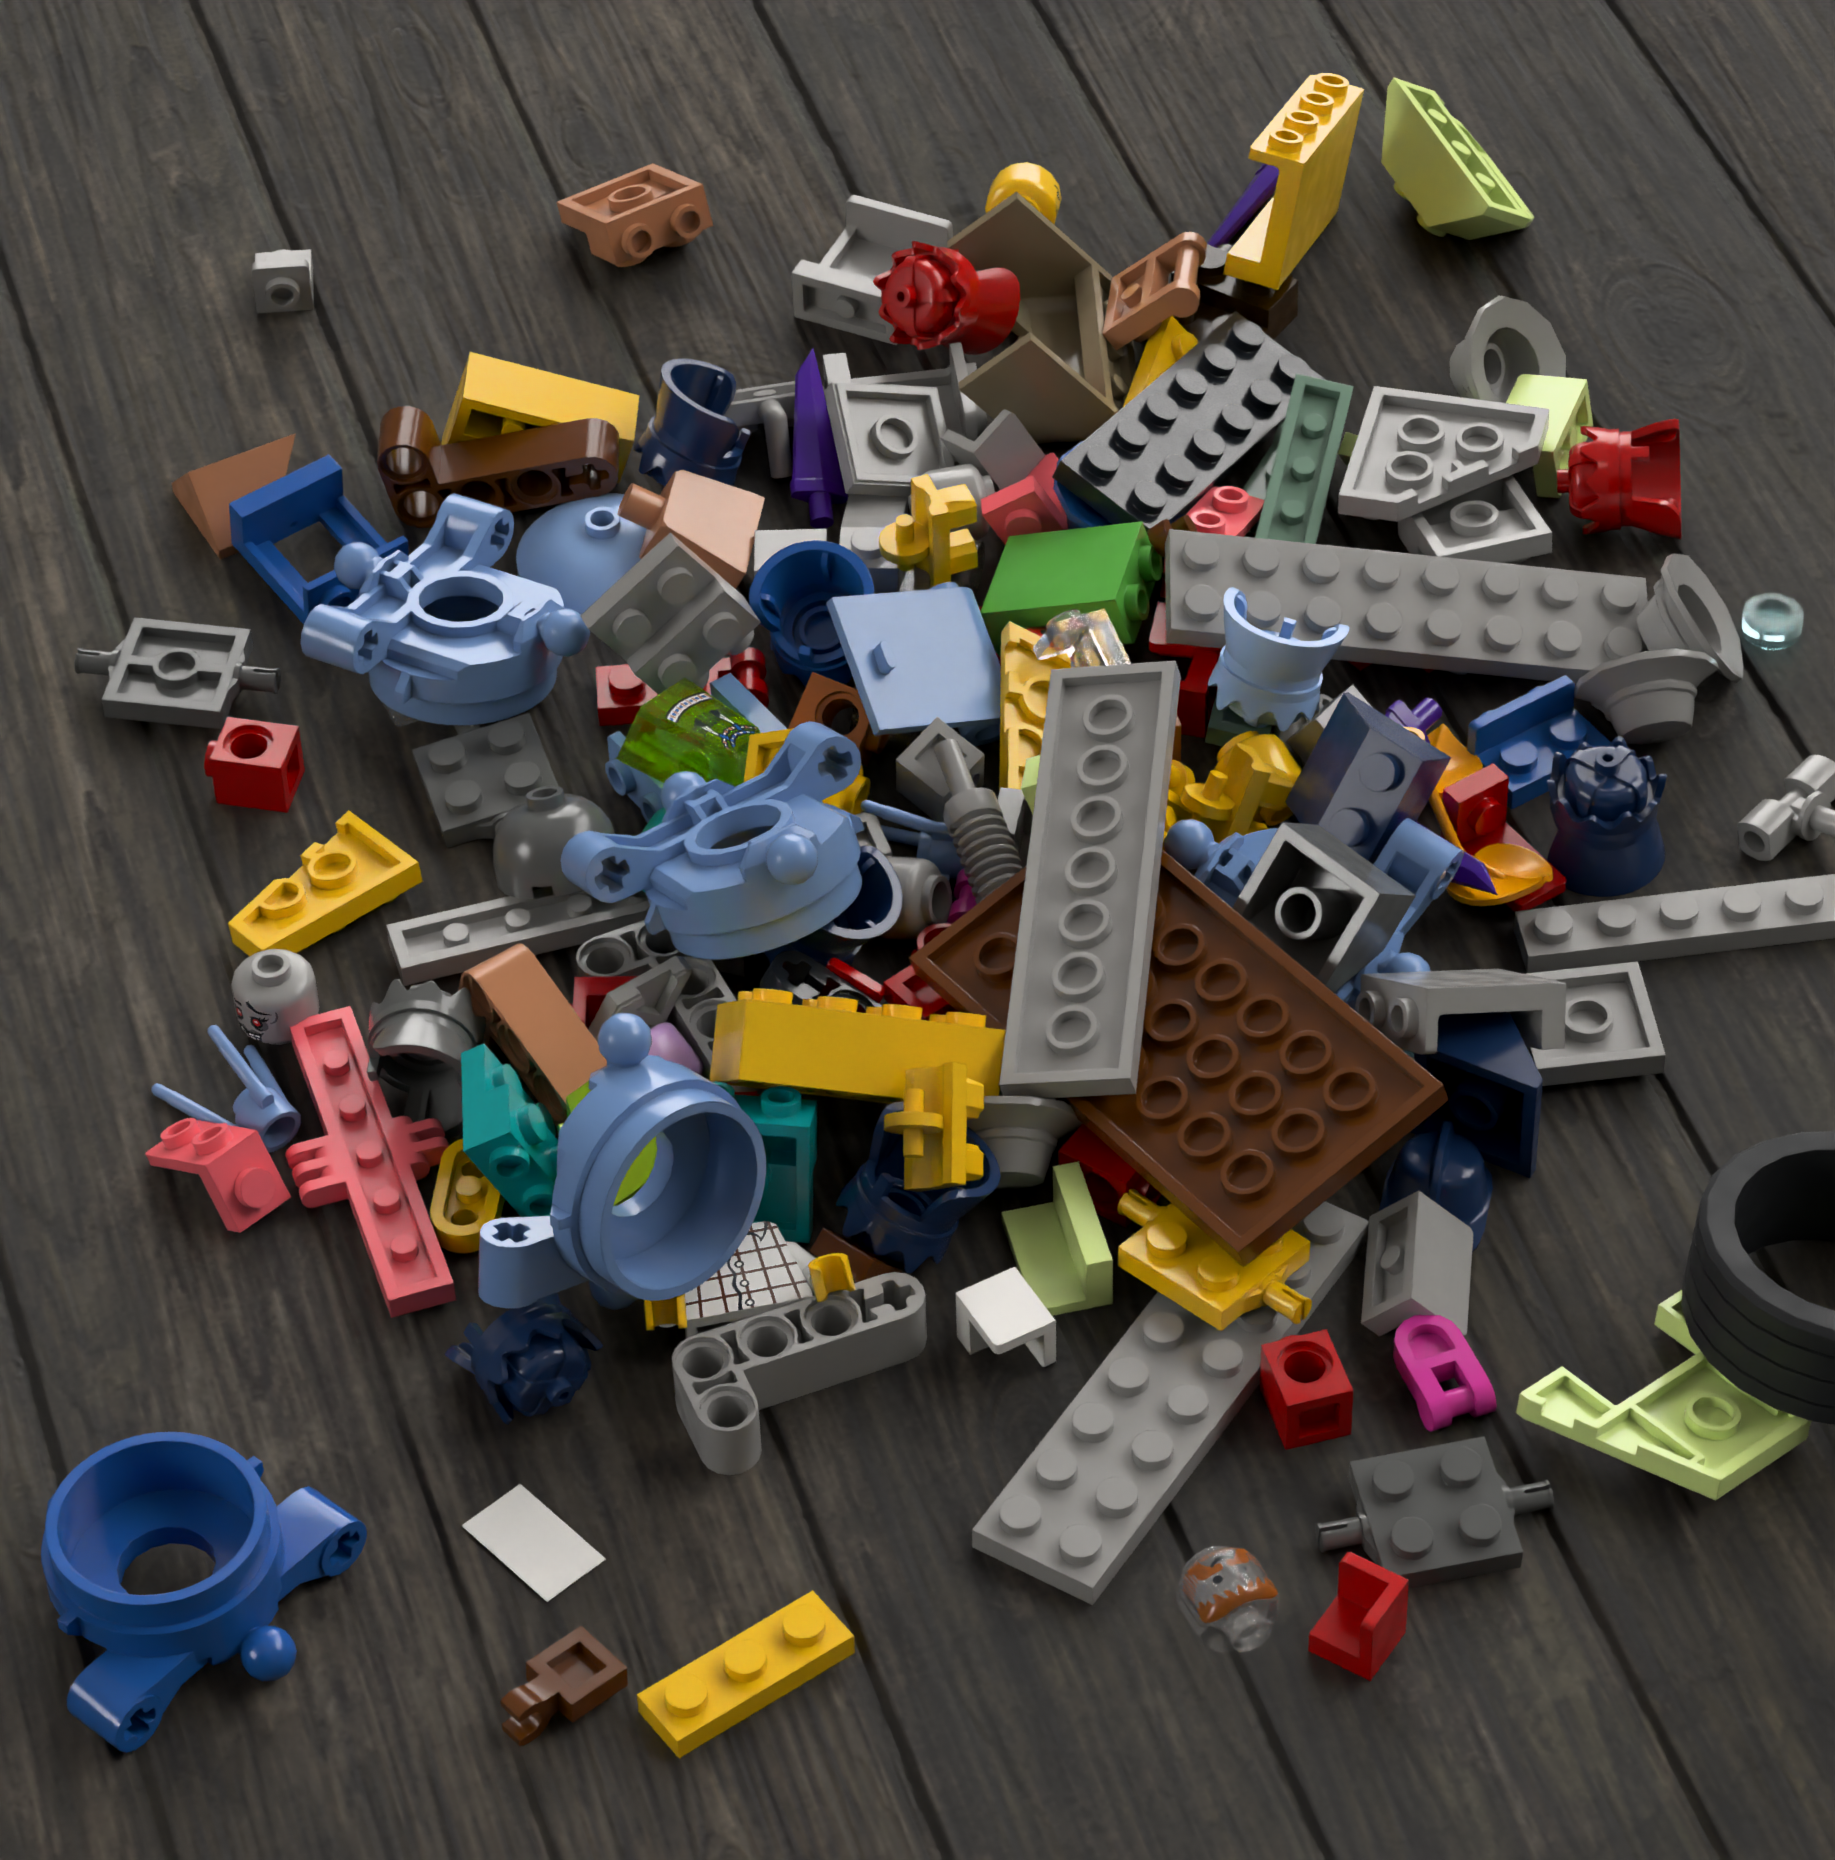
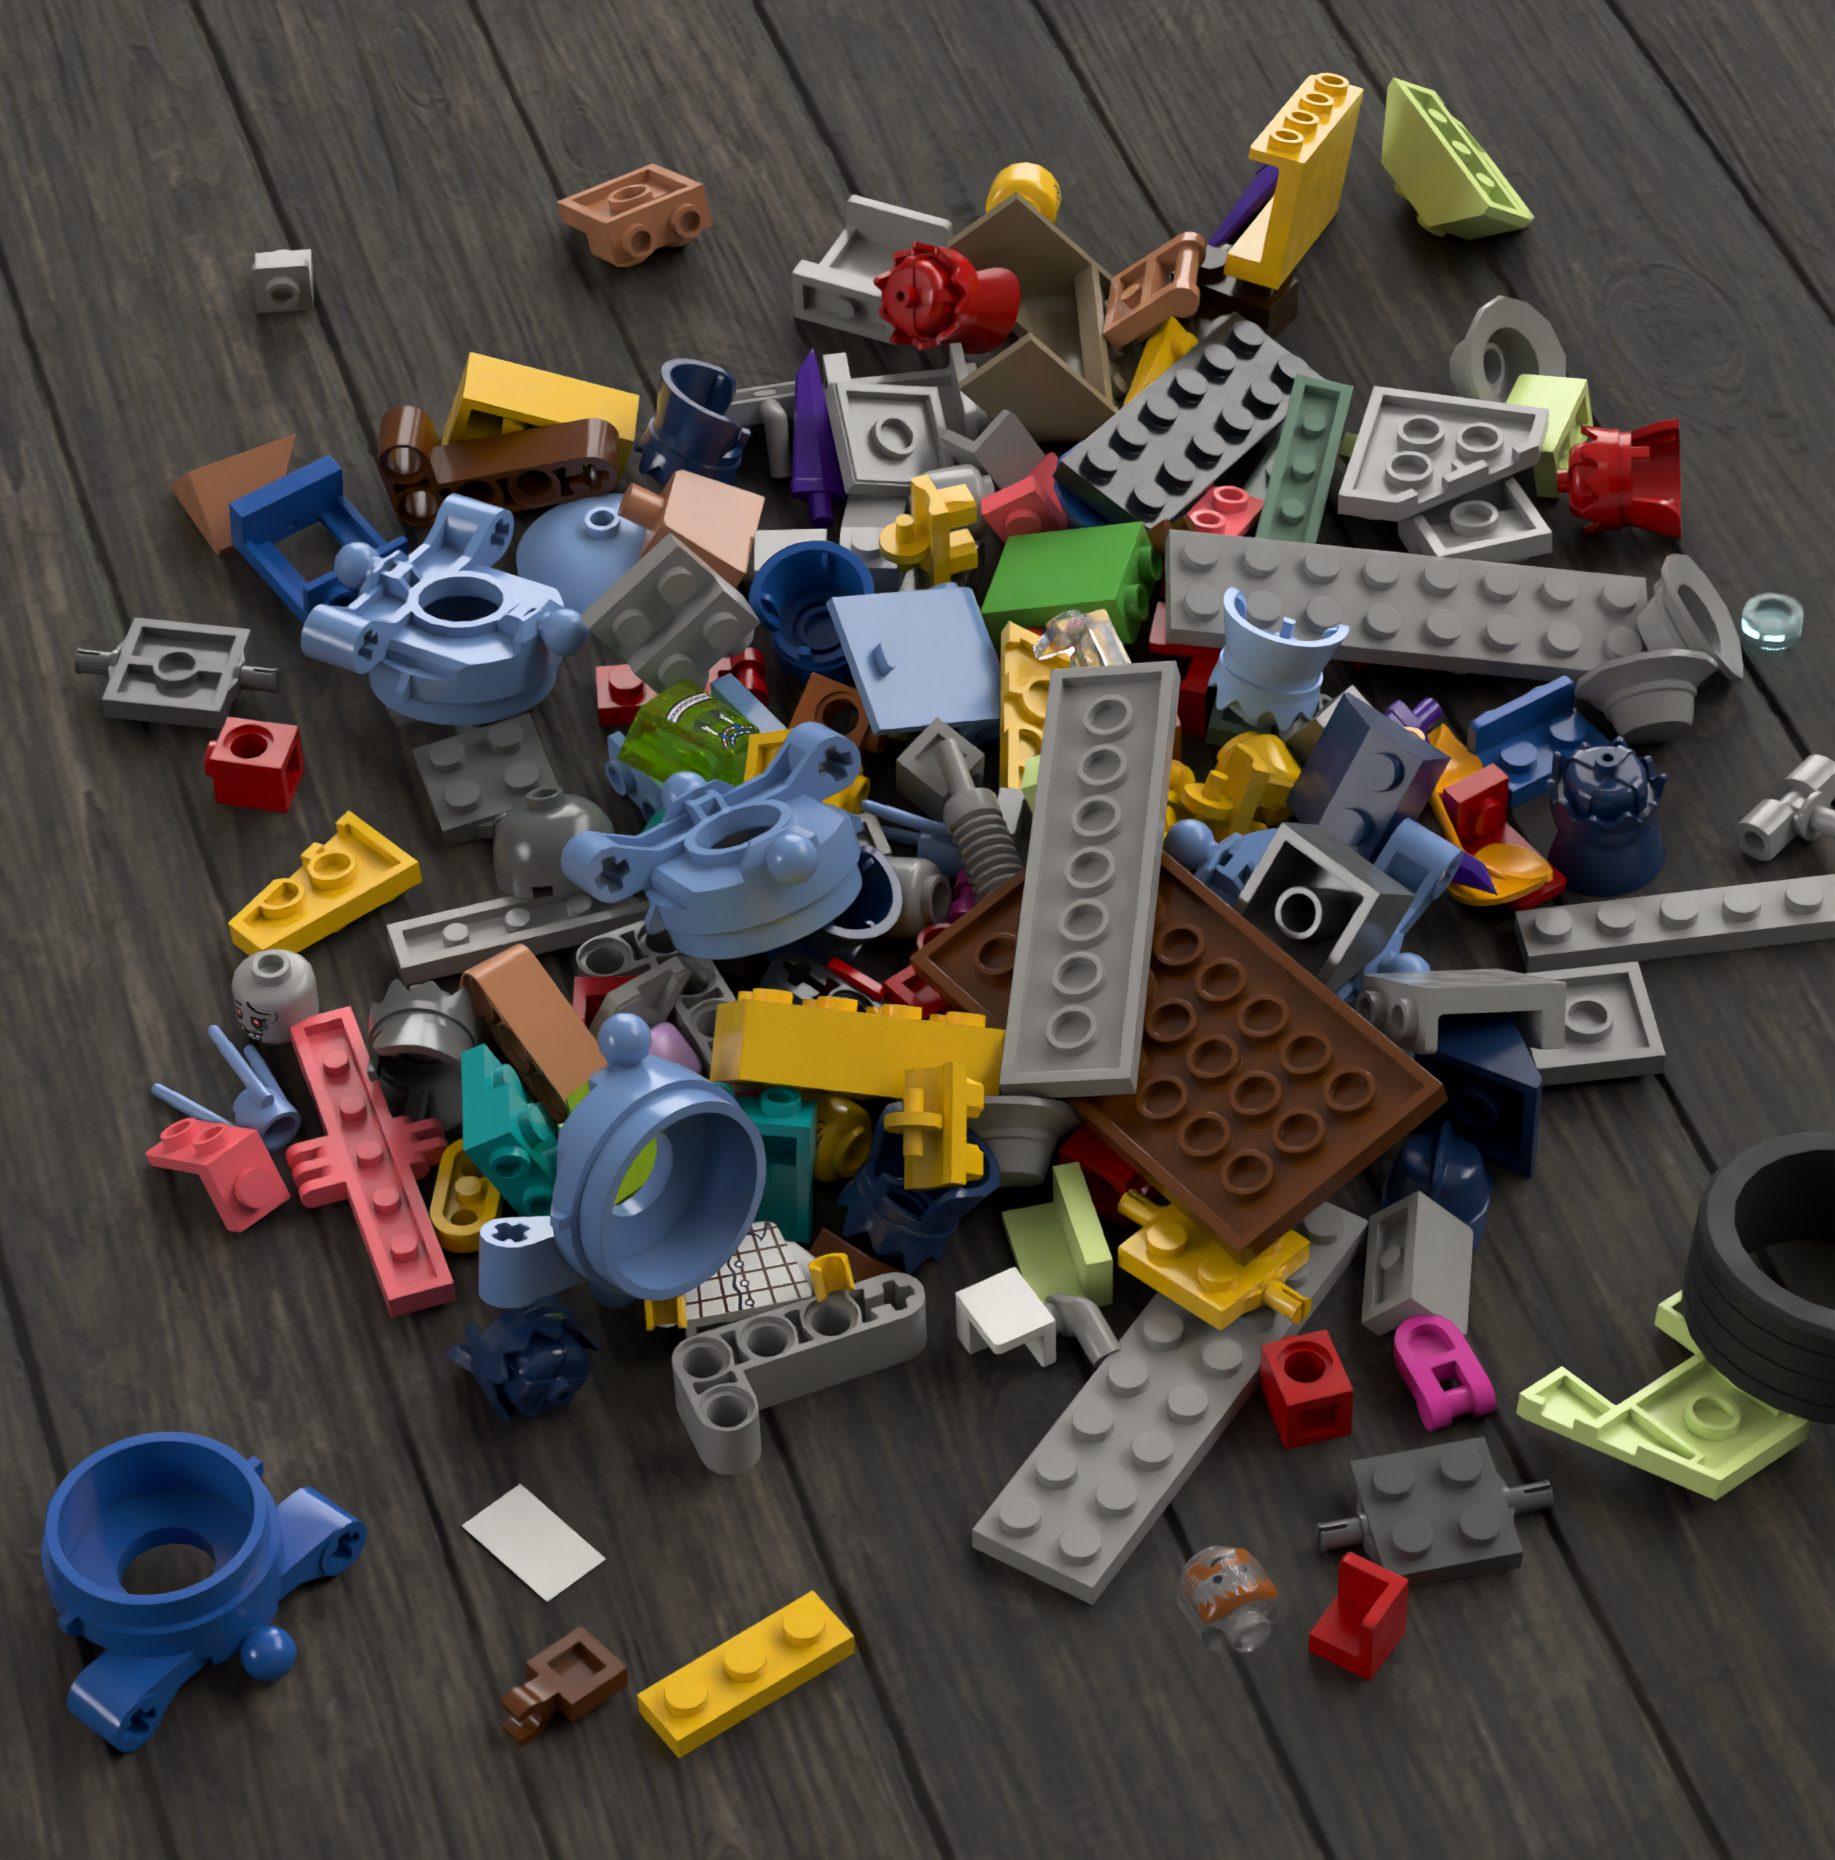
none -> yellow head [800,1089,873,1183]
none -> light grey arm [1043,1293,1121,1368]

